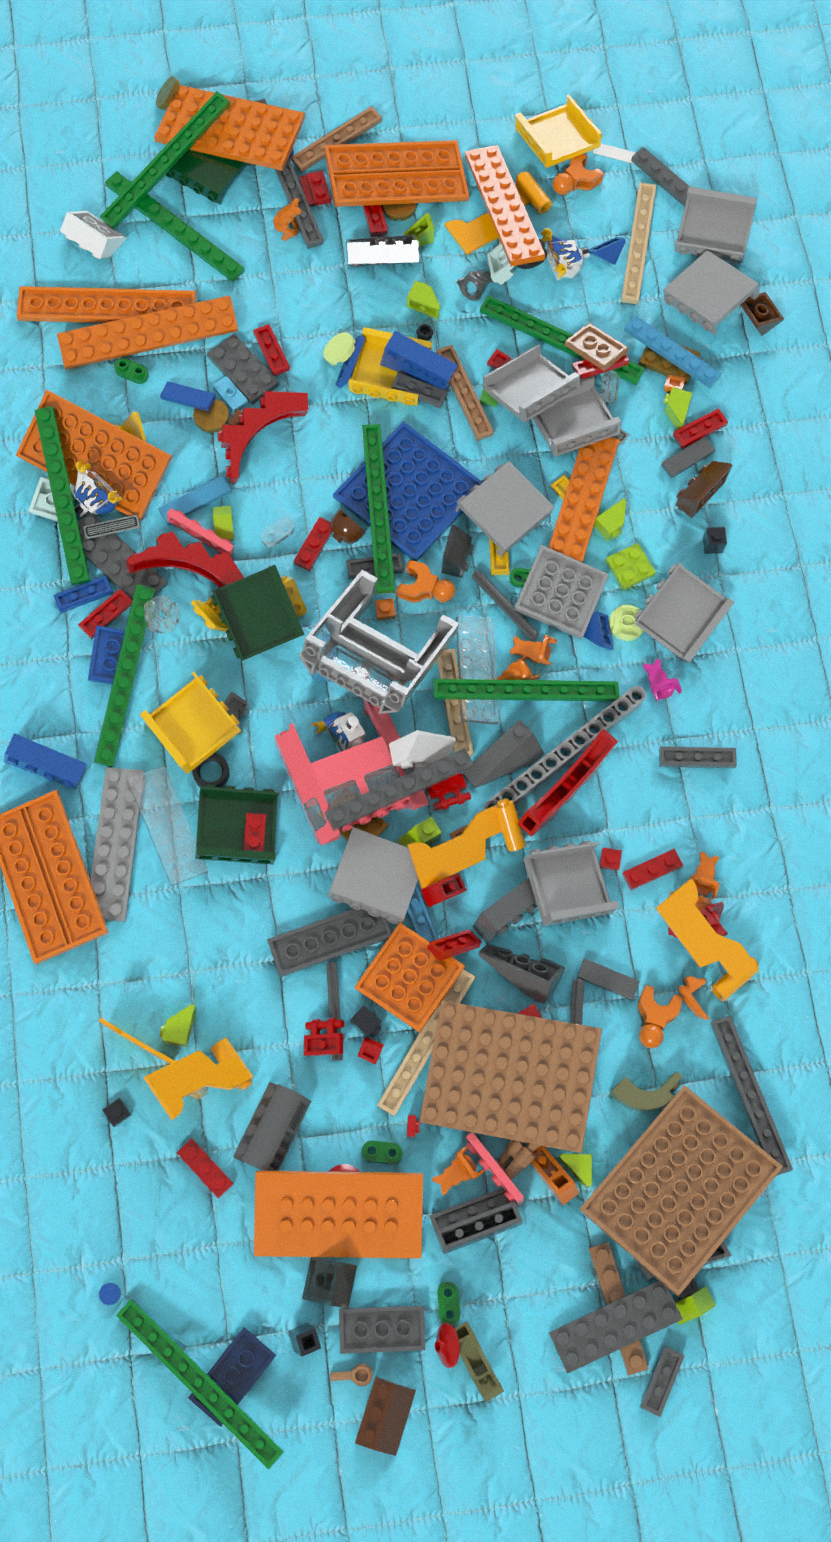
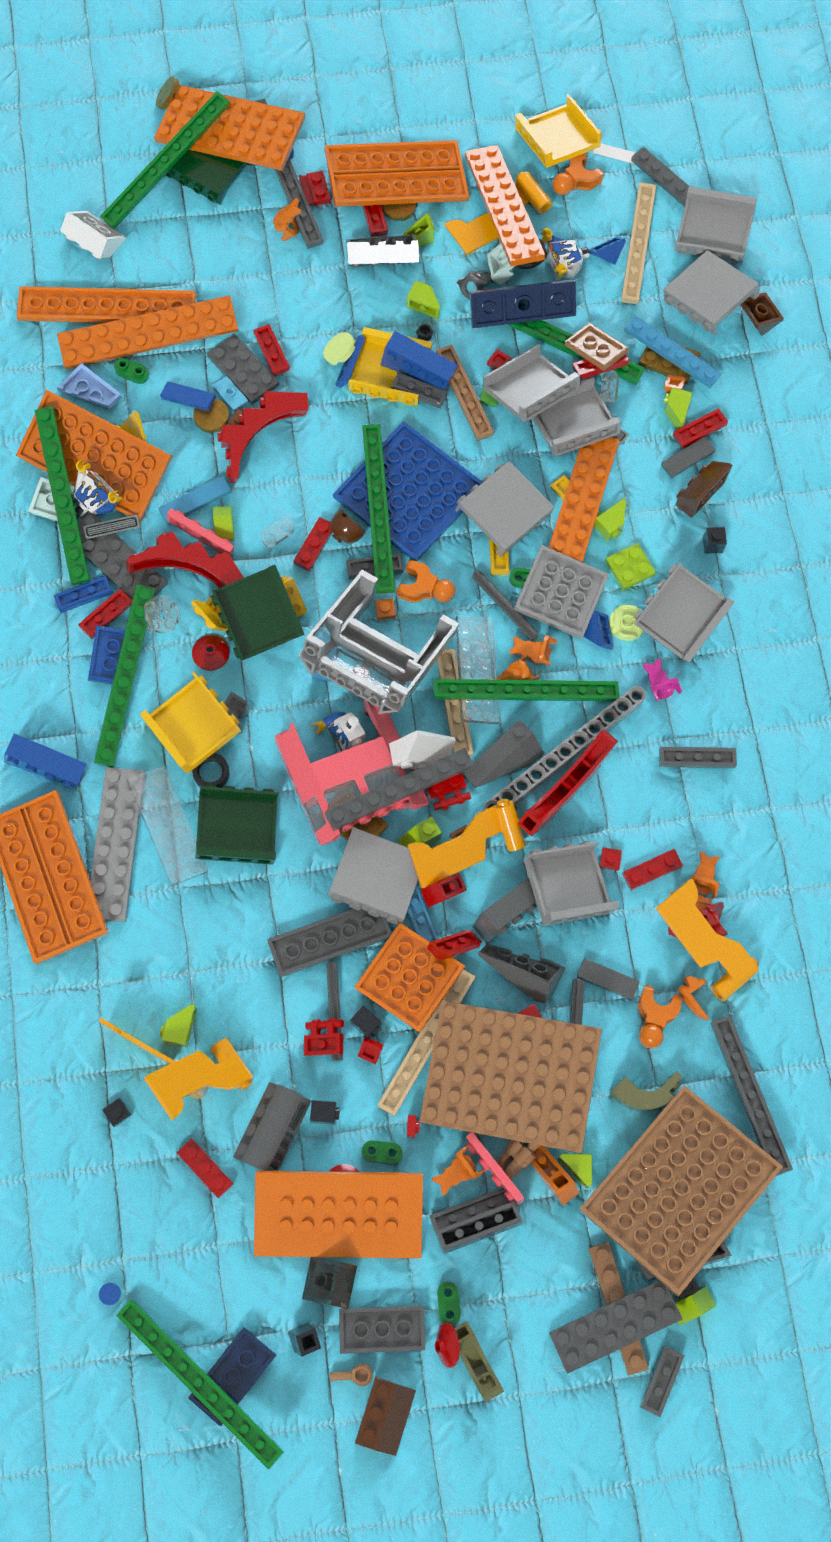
green plate [105,171,245,282] -> none
red plate [244,813,266,851] -> none
medium nougat plate [291,106,382,173] -> none
clear smoke slope [441,525,474,578] -> none
none -> light blue wing [57,363,122,410]
none -> red dish [192,635,230,671]
none -> black brick [310,1100,340,1125]
none -> dark blue plate [470,279,576,328]

